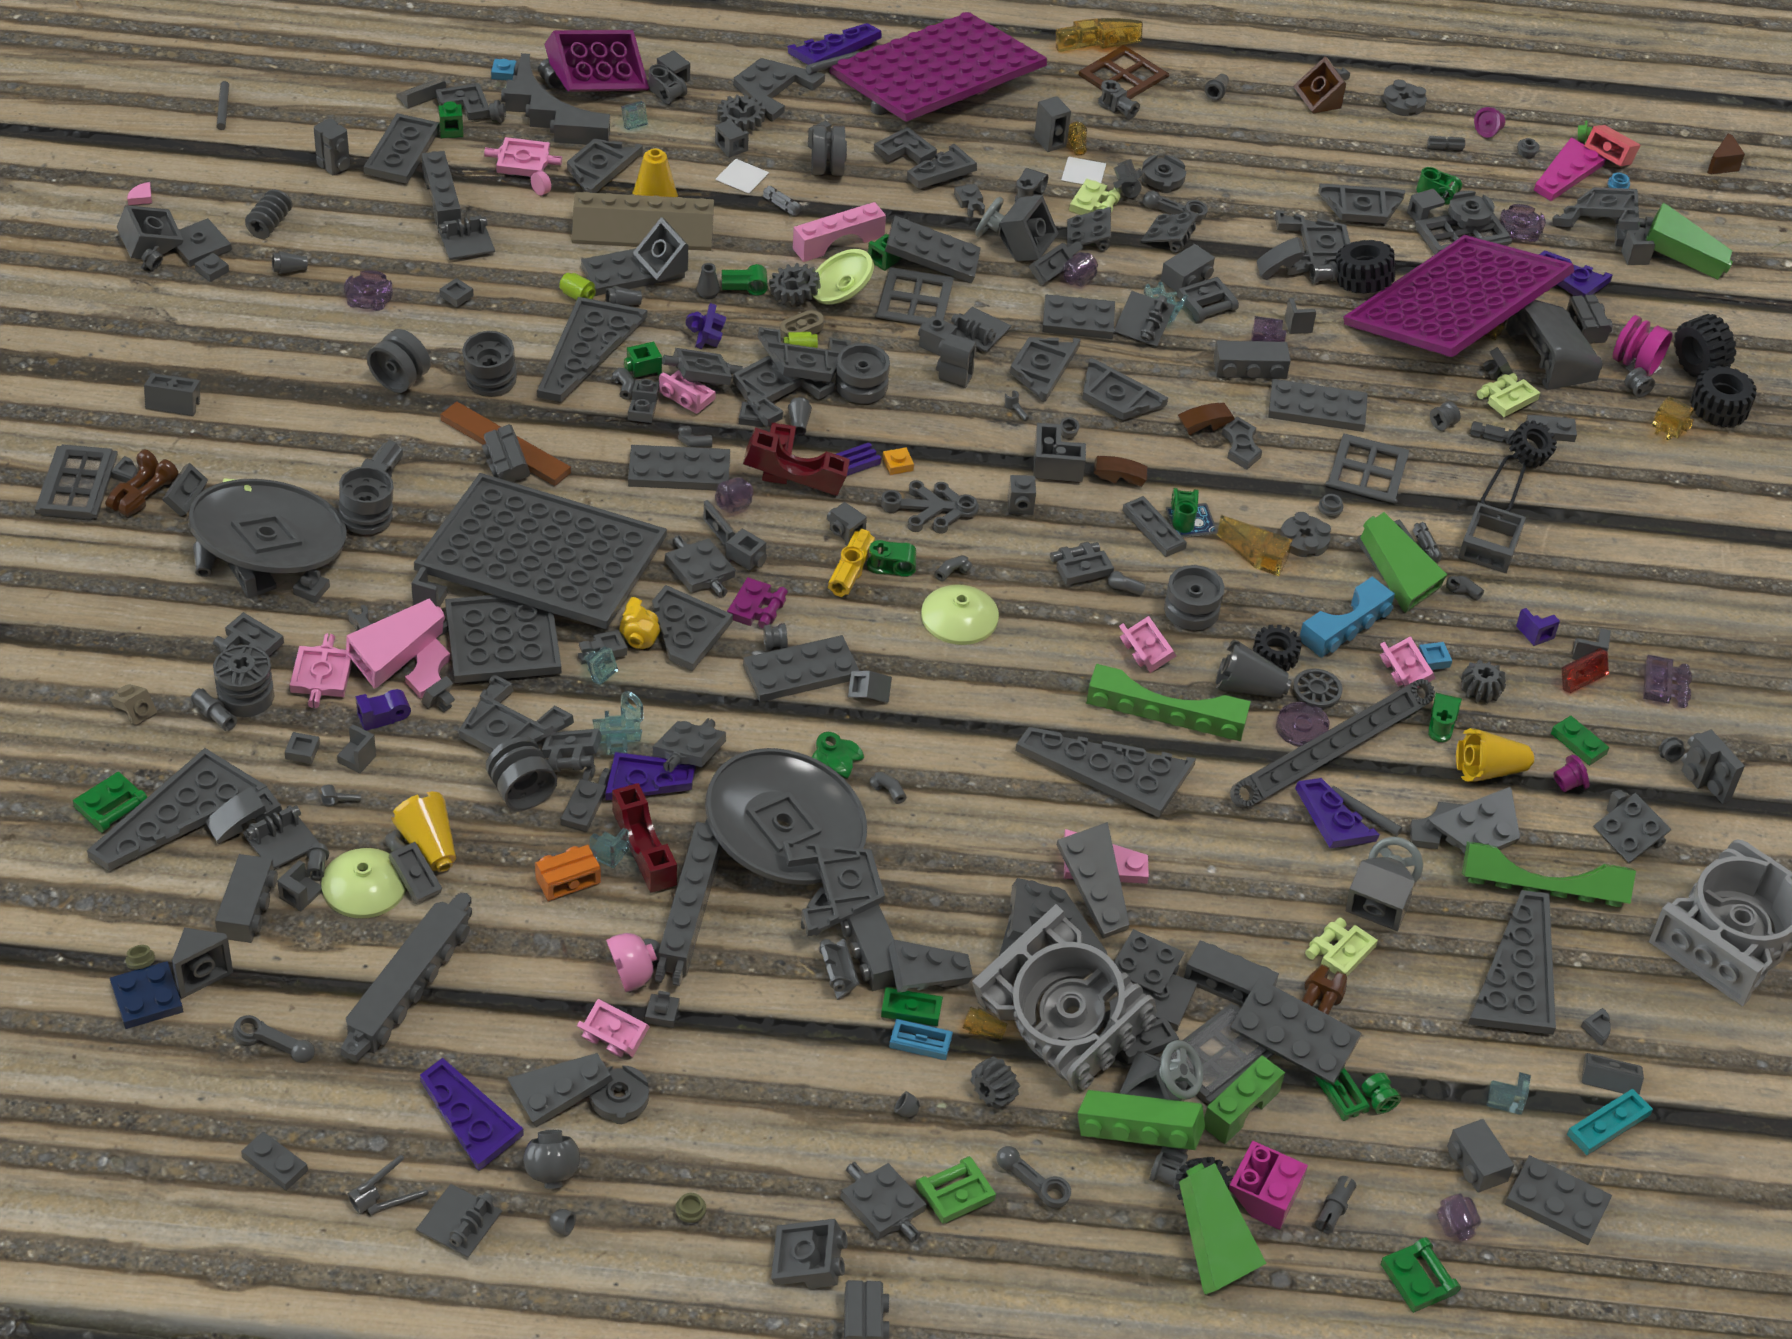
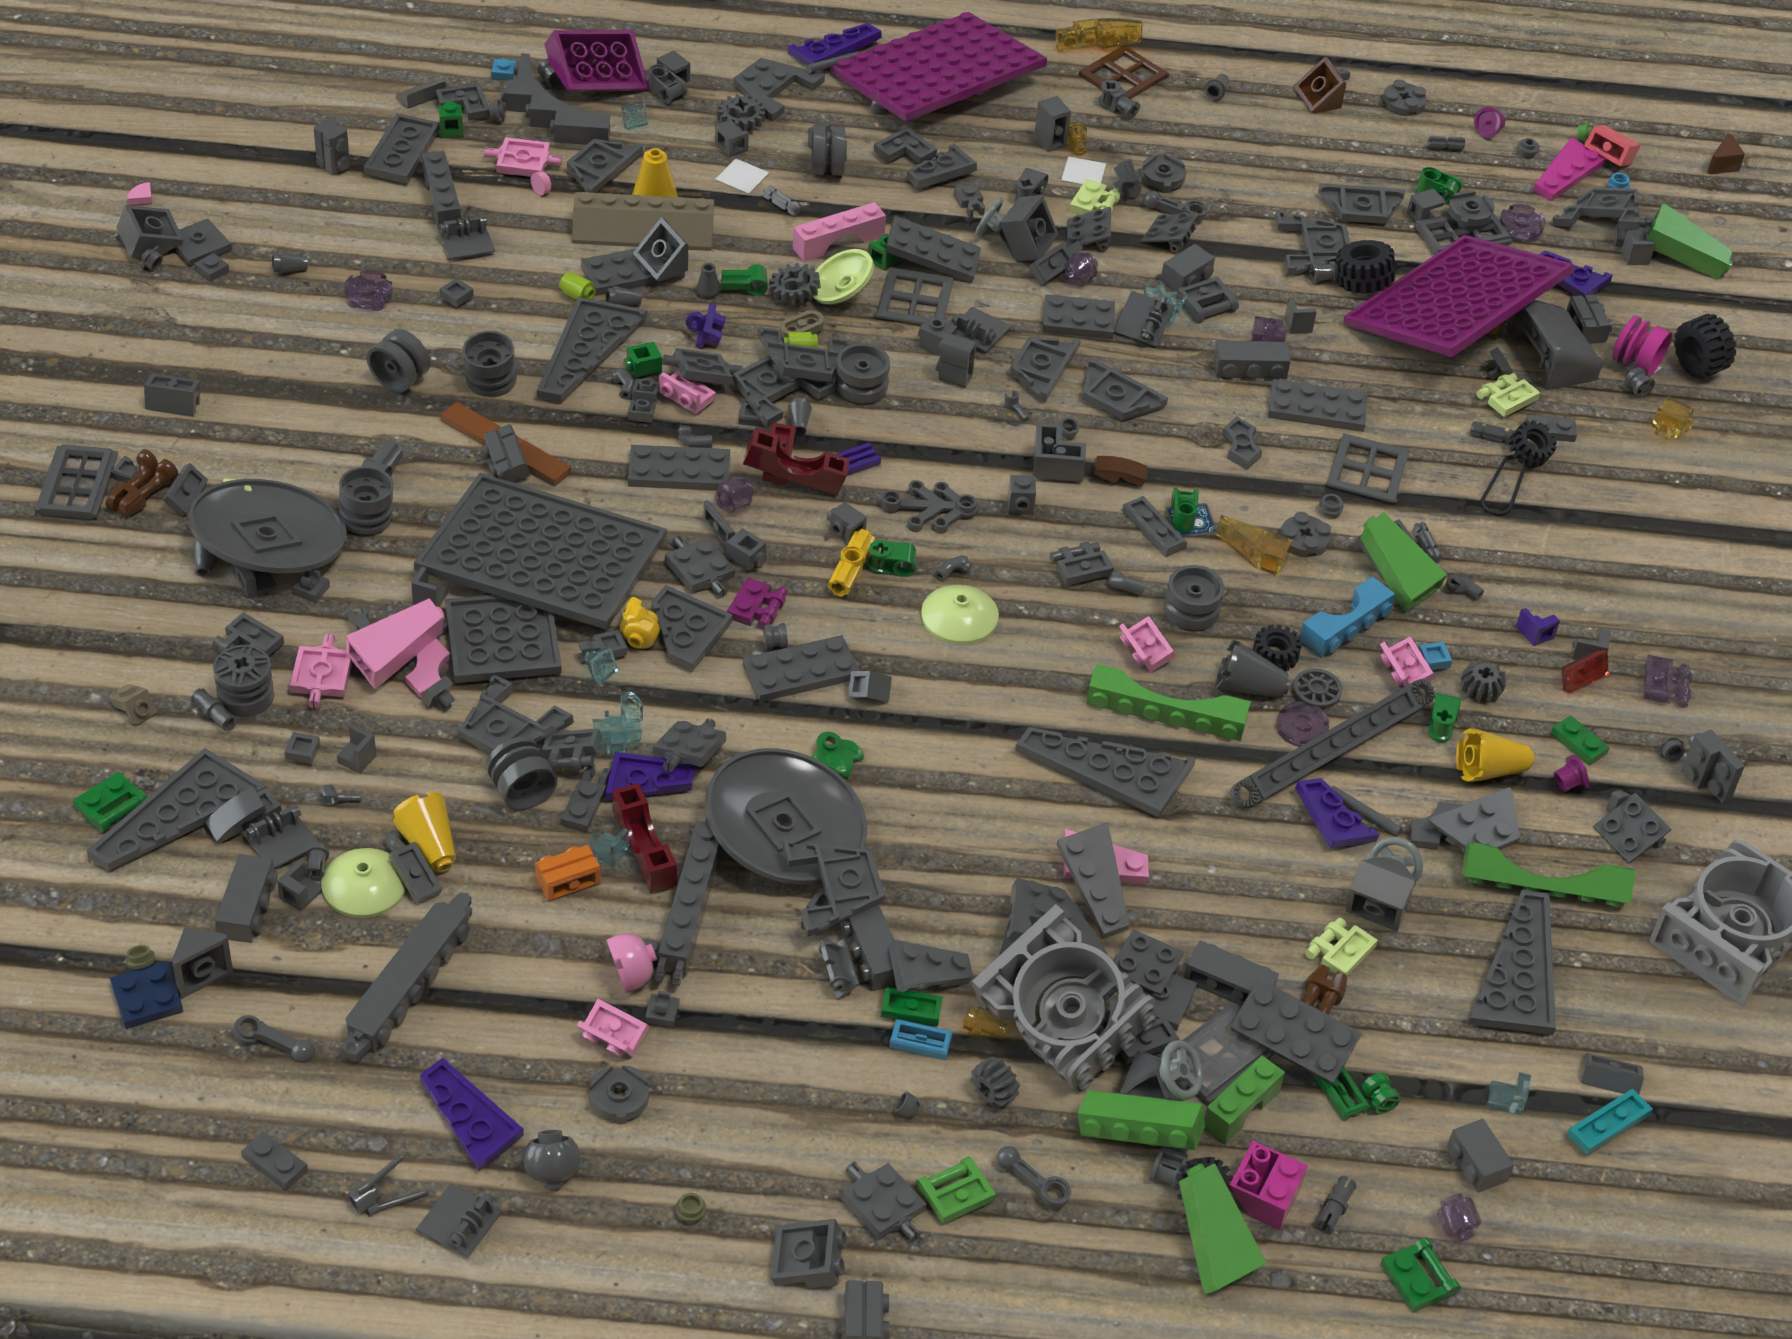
dark grey bar [216,81,229,130] -> none
dark grey piece [245,189,293,239] -> none
dark purple leg [355,689,411,731] -> none
dark grey wing [507,1053,613,1127] -> none
dark grey hinge [550,1209,576,1236] -> none
dark grey arm [869,771,907,804] -> none
light orange plate [882,447,914,475] -> none
reddish brown slope [1178,403,1235,435] -> none
dark grey slope [1256,237,1305,280] -> none
dark grey wheel [1430,401,1461,431] -> none
dark grey window [1458,502,1526,574] -> none
dark grey plate [1505,1155,1612,1245] -> none
dark grey tile [1581,1008,1611,1046] -> none
black tyre [1690,366,1757,427] -> none

